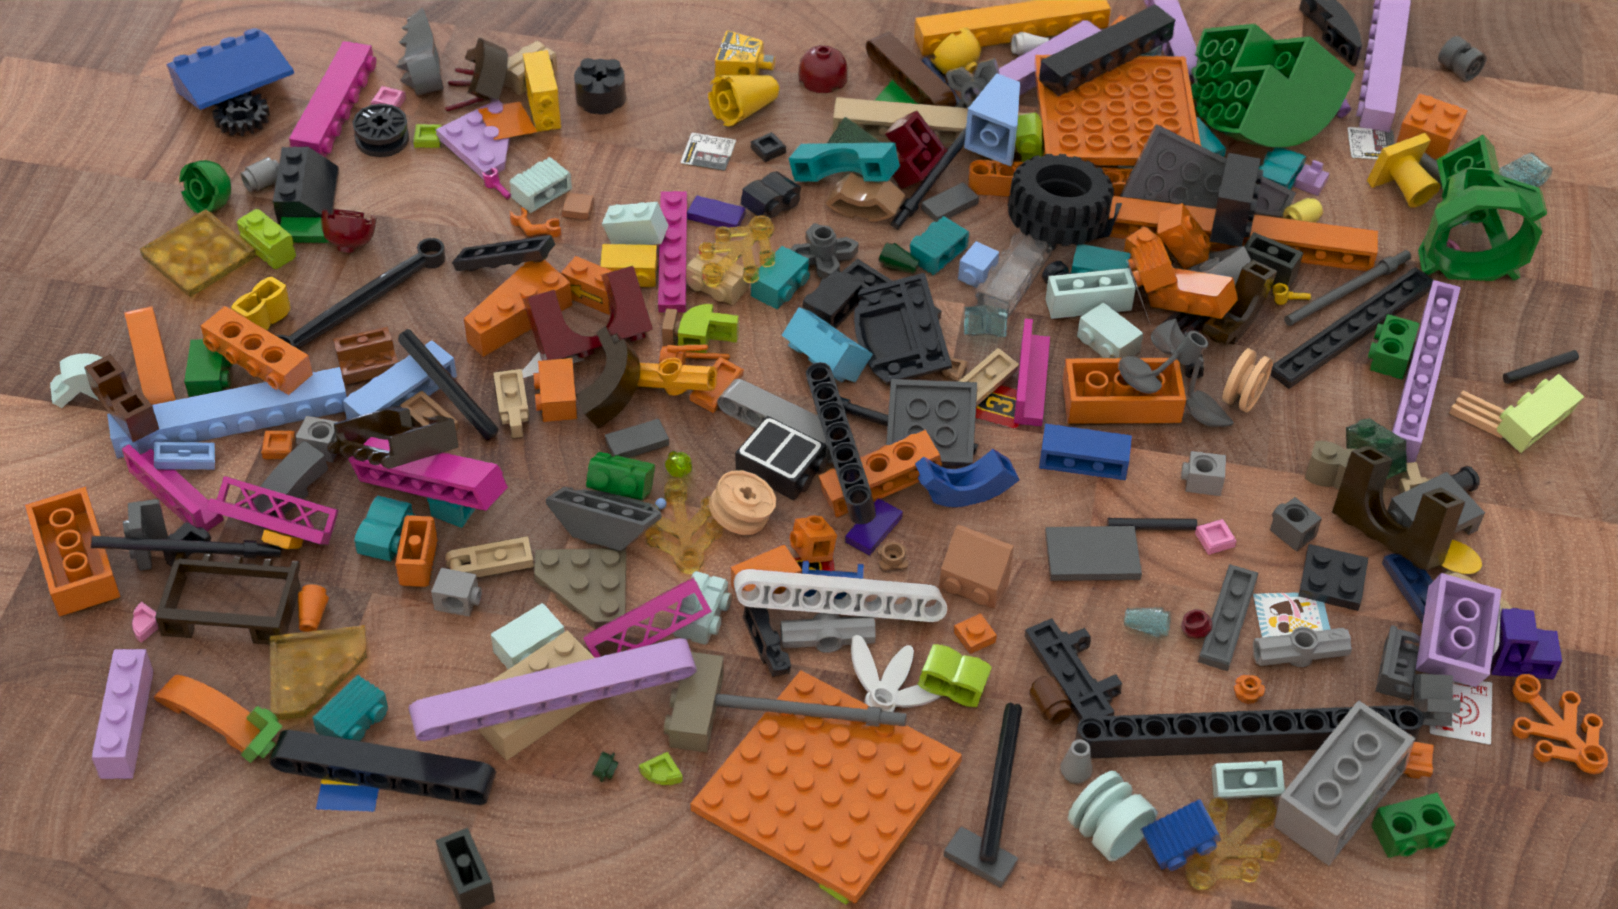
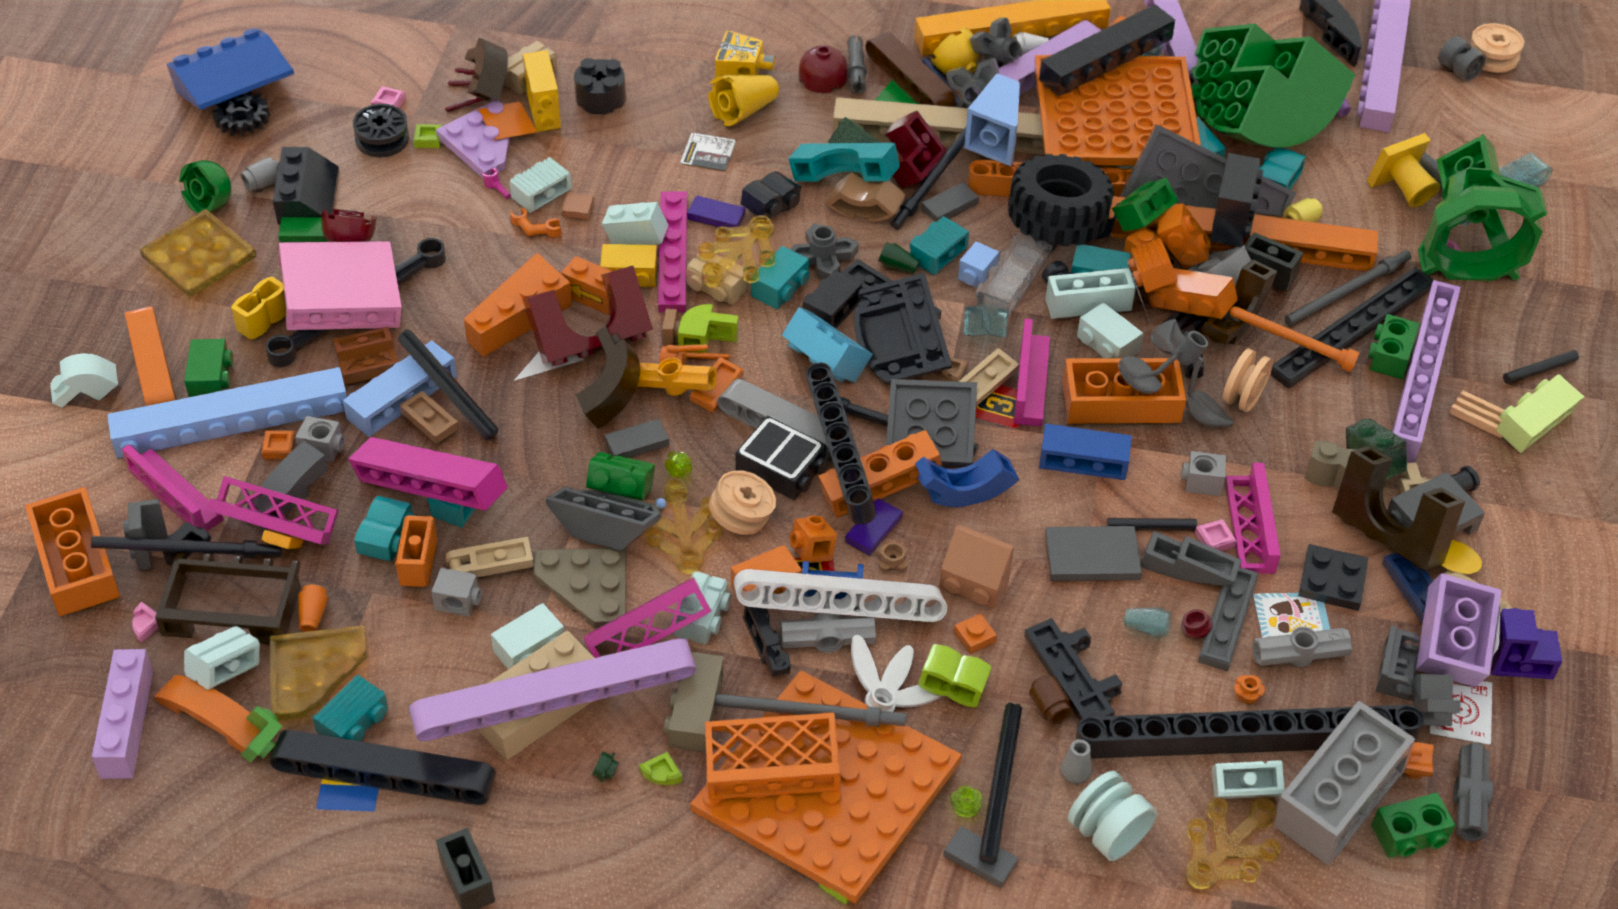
reddish brown arch [84,354,159,442] -> none
light blue tile [154,442,215,470] -> none
orange brick [201,306,313,395] -> none
lime brick [237,209,296,269] -> none
dark pink brick [289,41,376,157] -> none
dark brown hinge [327,406,459,469] -> none
dark grey animal [396,7,444,96] -> none
black plate [452,235,555,272] -> none
tan hinge [494,369,529,438] -> none
orange brick [533,358,577,422] -> none
black tile [751,132,786,162] -> none
lime brick [1015,113,1044,162] -> none
blue brick [1141,799,1221,871] -> none
dark grey brick [1270,497,1322,552] -> none
yellow hand [1273,283,1311,305] -> none
lavender tile [1294,160,1329,196] -> none
sticker [1348,127,1395,159] -> none
orange brick [1396,93,1468,160] -> none
orange plant [1512,674,1608,774] -> none
none -> light aqua brick [184,626,260,690]
none -> bright pink panel [278,242,402,330]
none -> orange fence [705,713,841,800]
none -> dark grey pin [847,35,867,94]
none -> clear neon green plate [951,785,983,817]
none -> dark grey plant [970,18,1021,68]
none -> green brick [1112,178,1178,232]
none -> dark grey slope [1140,531,1241,585]
none -> dark pink fence [1225,463,1281,574]
none -> orange piece [1230,306,1360,373]
none -> dark grey piece [1453,743,1493,842]
none -> light nougat wheel [1470,23,1524,73]

